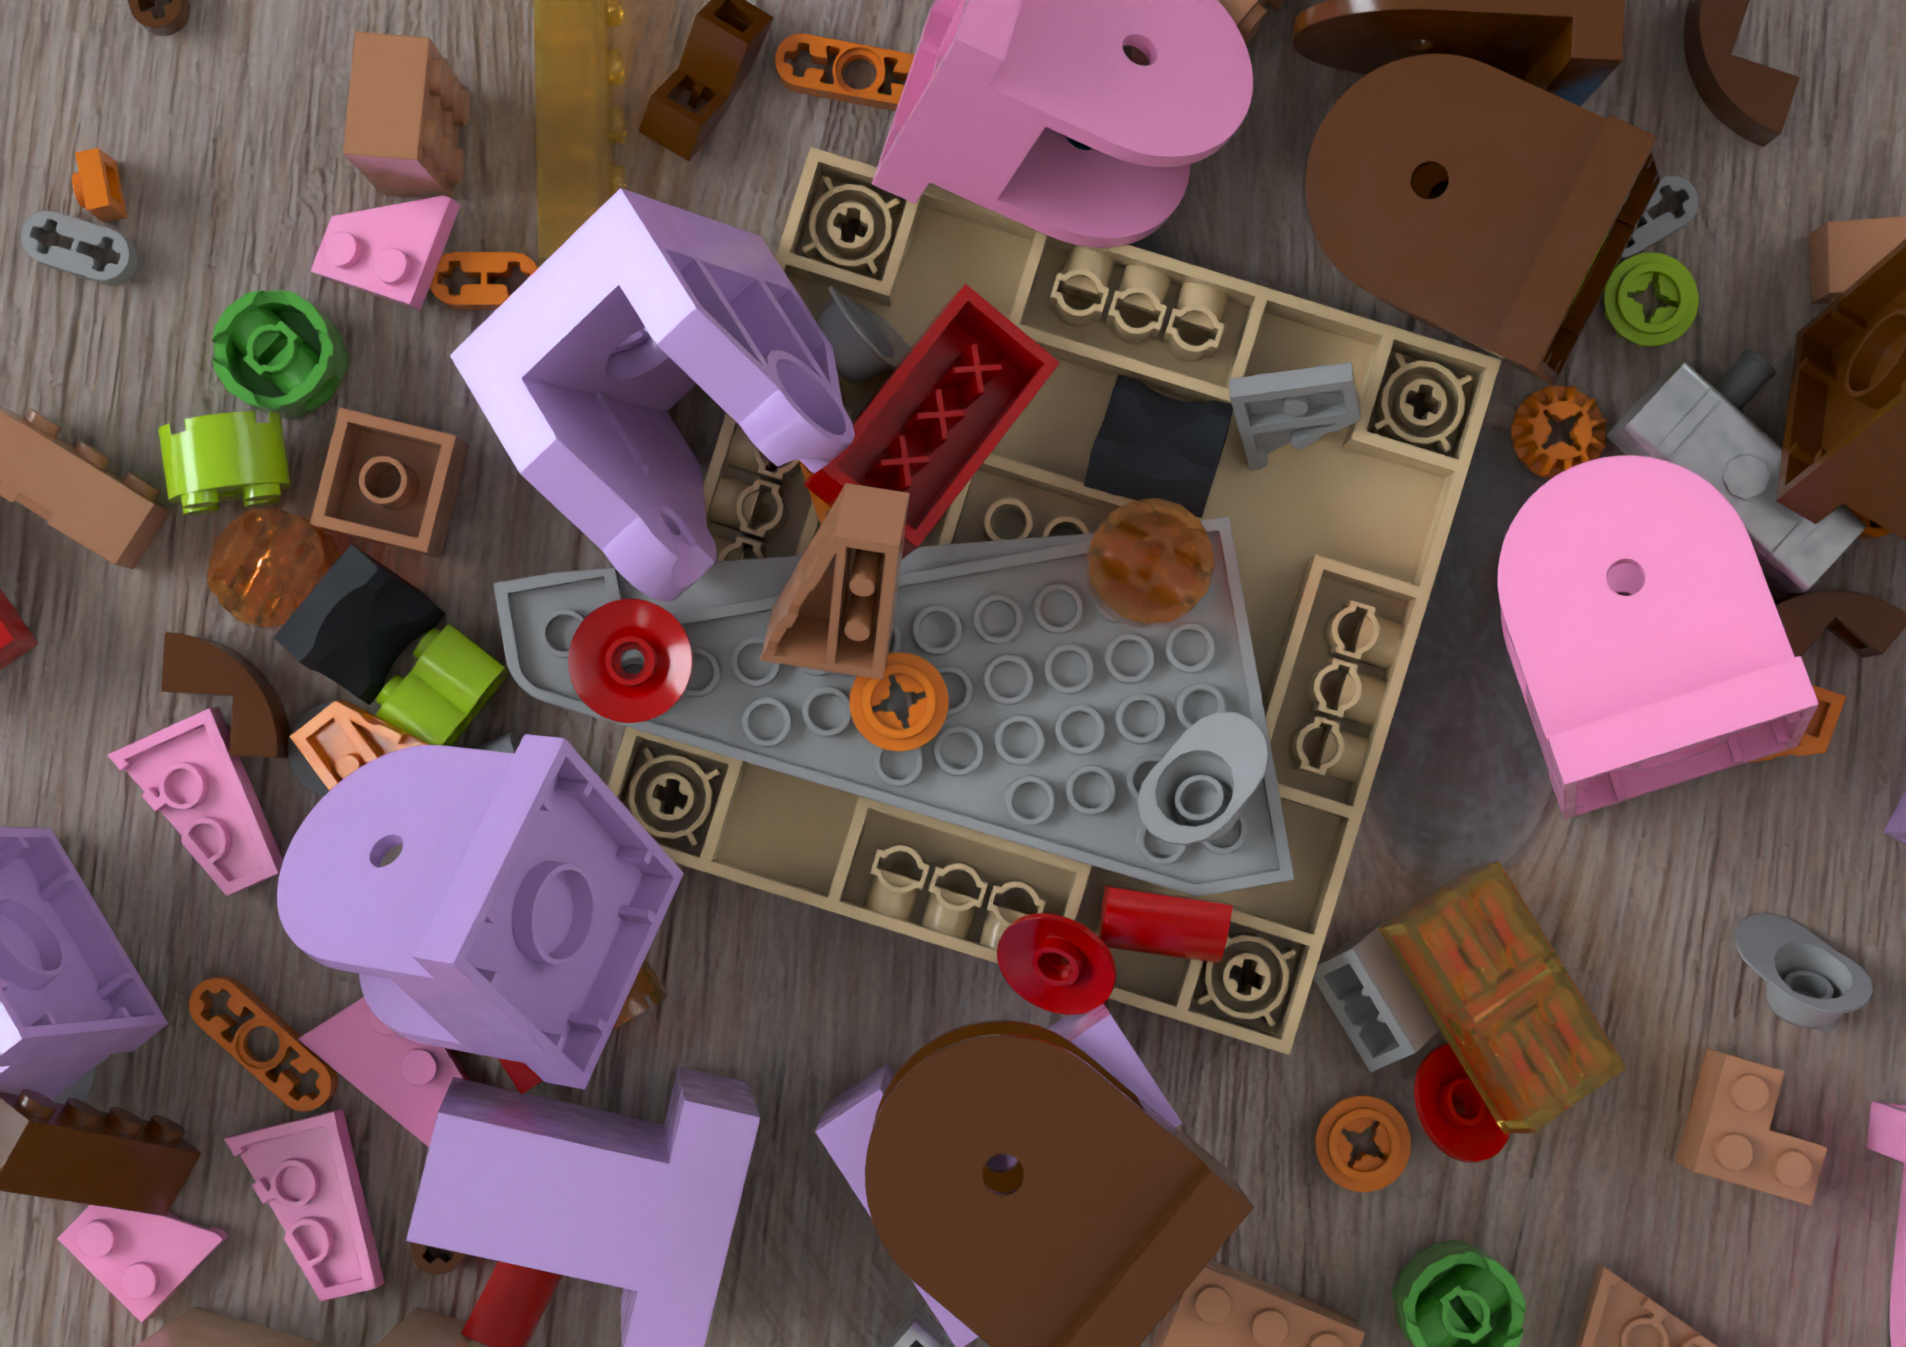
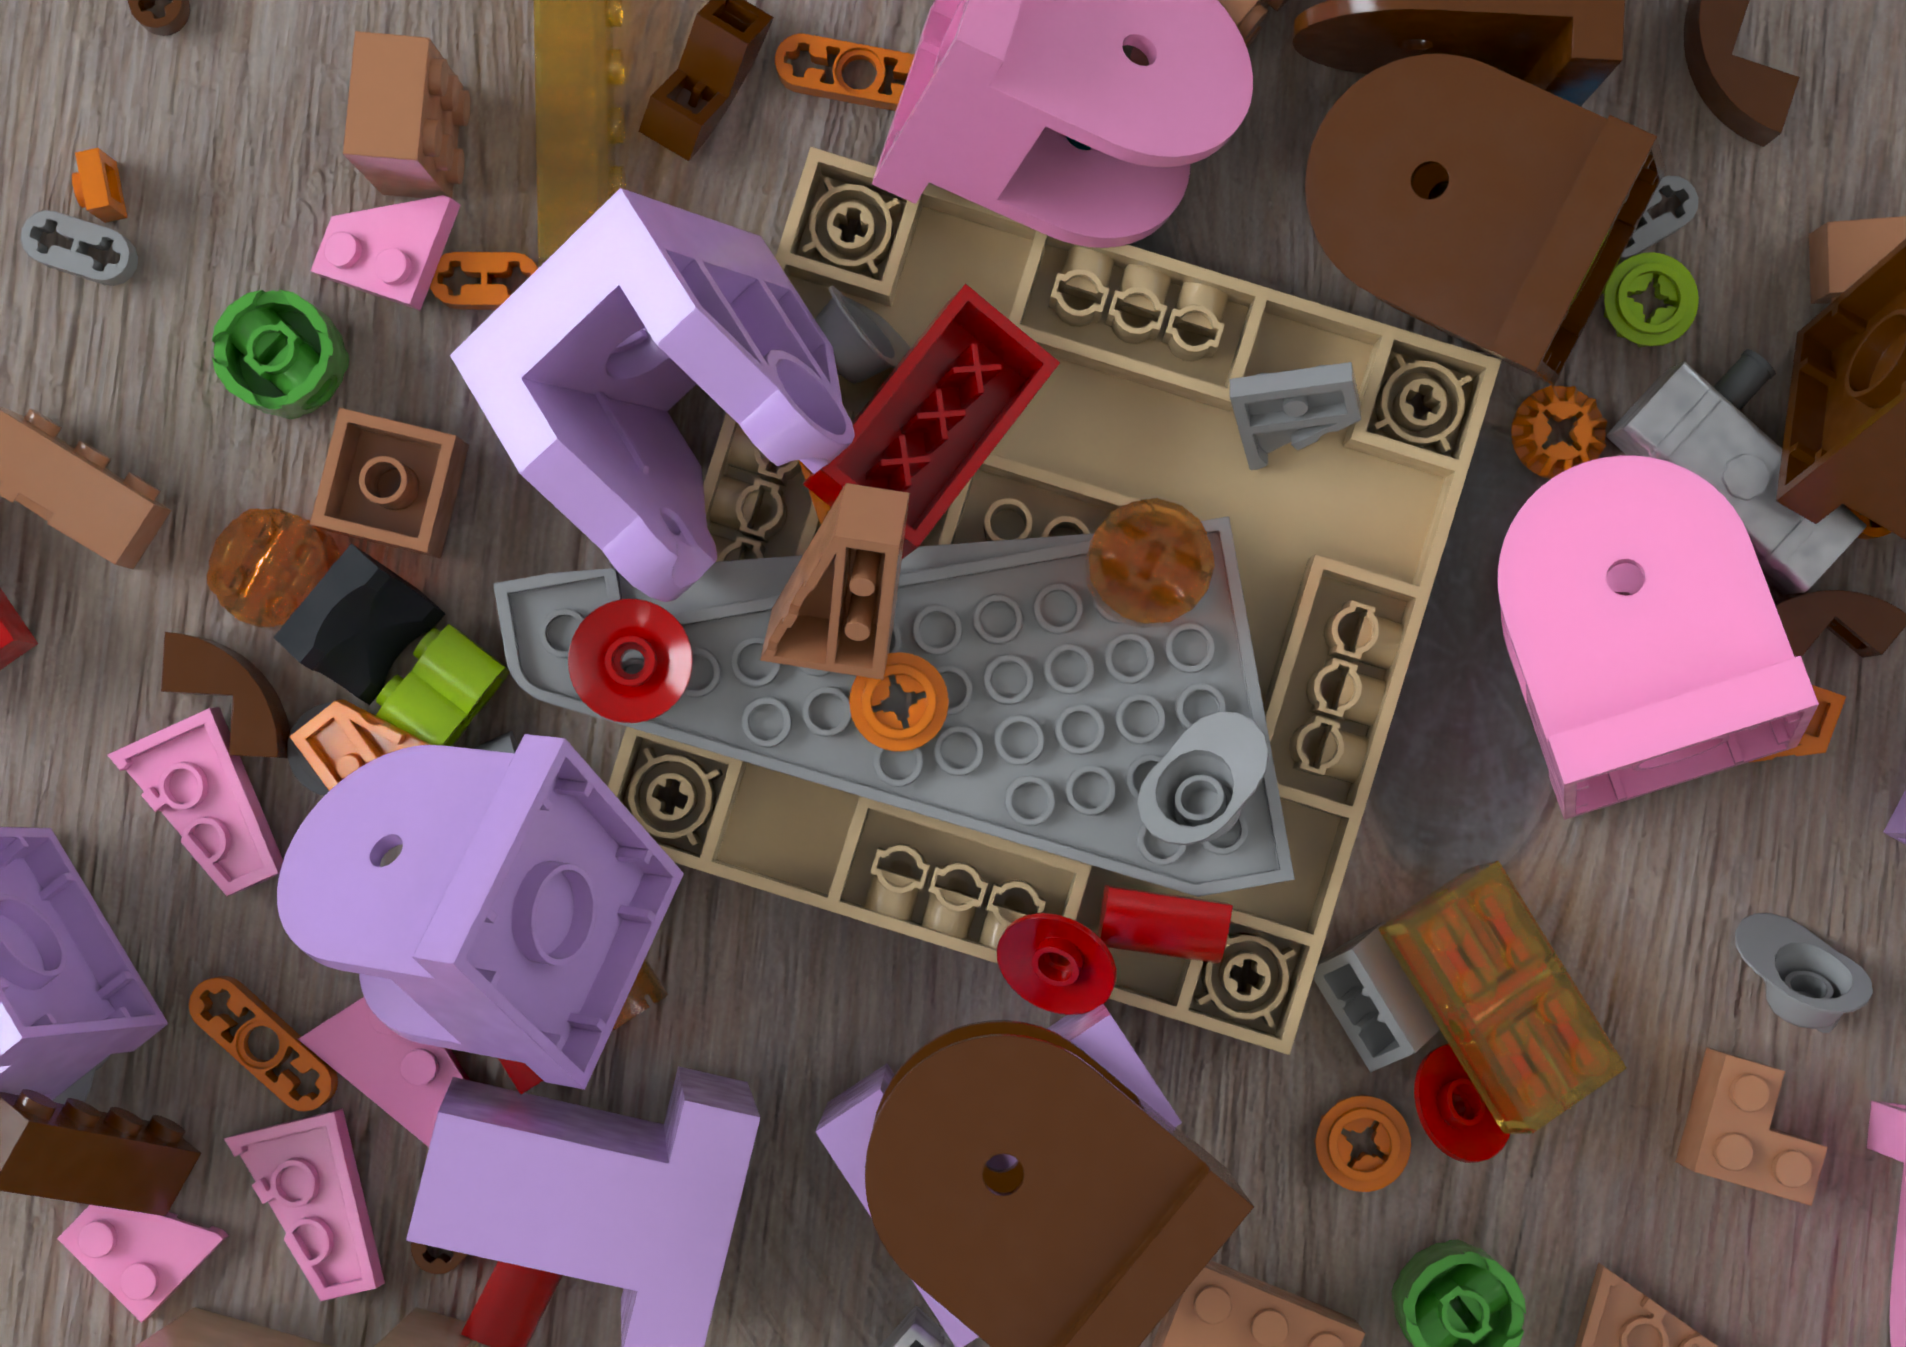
lime brick [158,411,291,515] -> none
black brick [1084,374,1233,518] -> none

